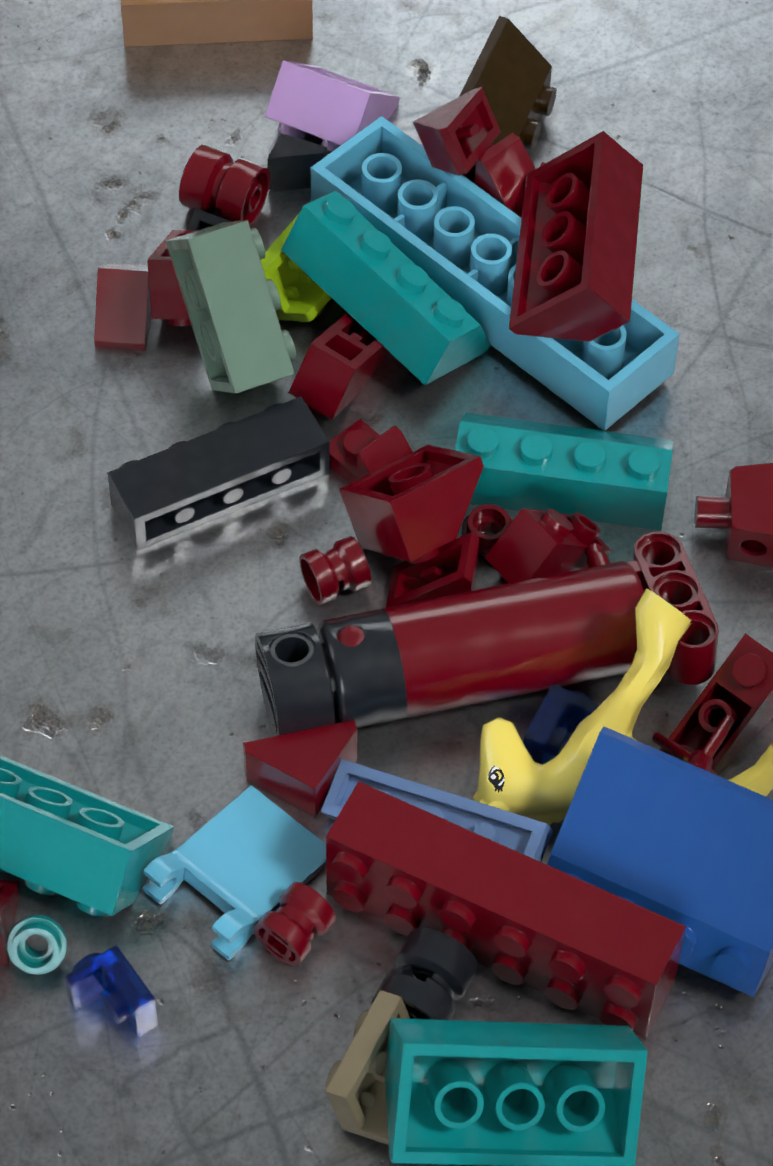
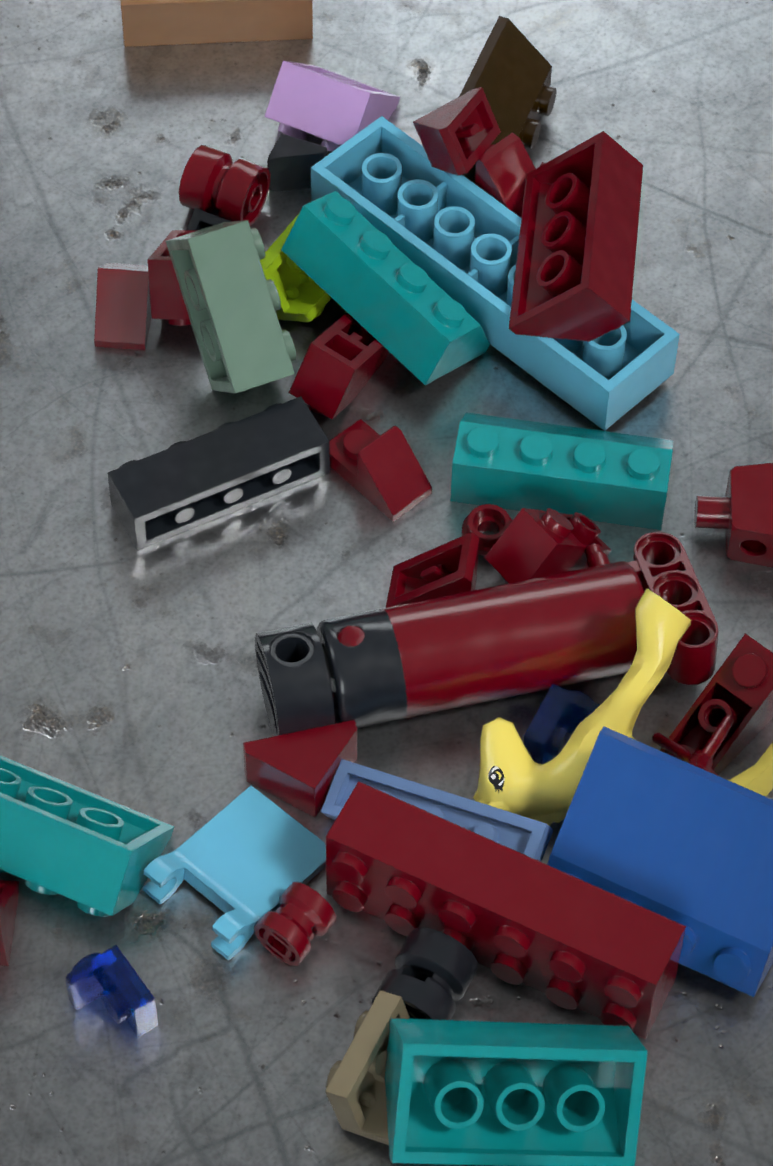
teal plate [7,915,67,974] -> none
dark red wheel [299,536,372,606] -> none
dark red slope [339,445,484,564] -> none

